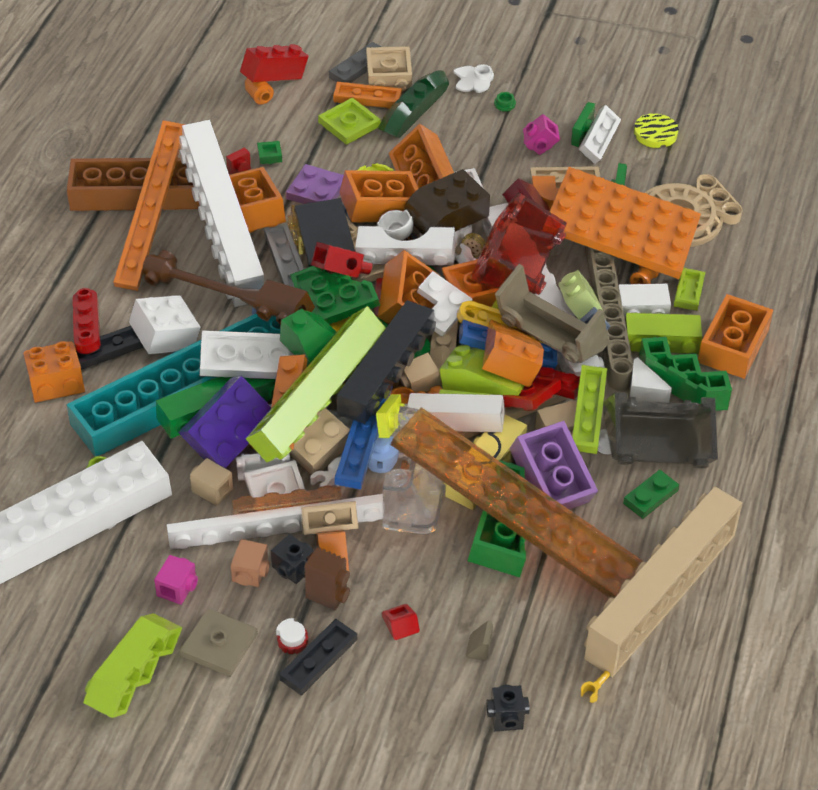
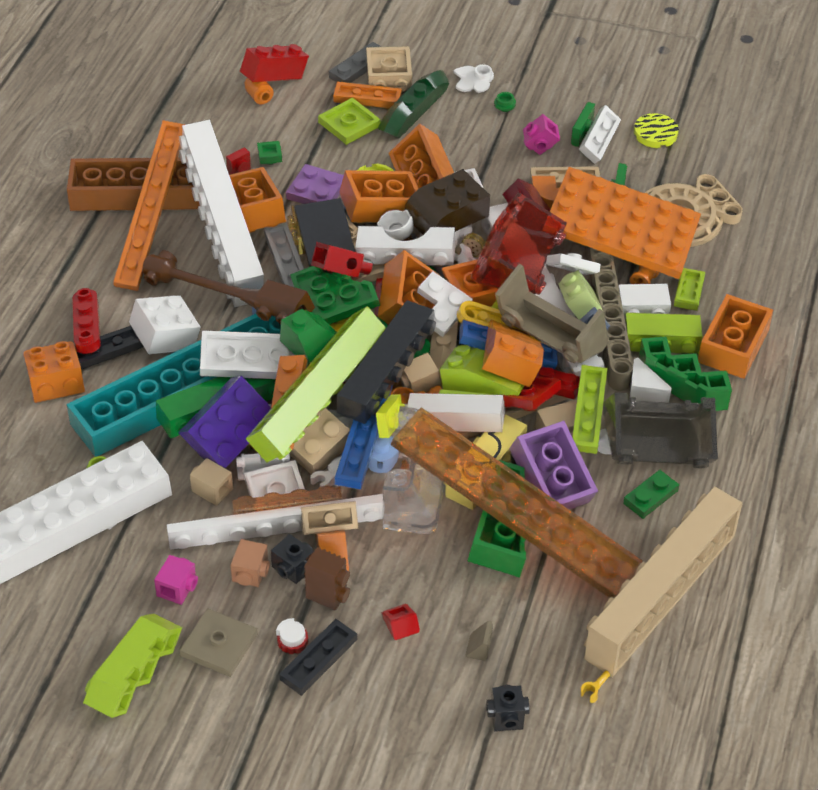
none -> white plate [546,253,601,275]

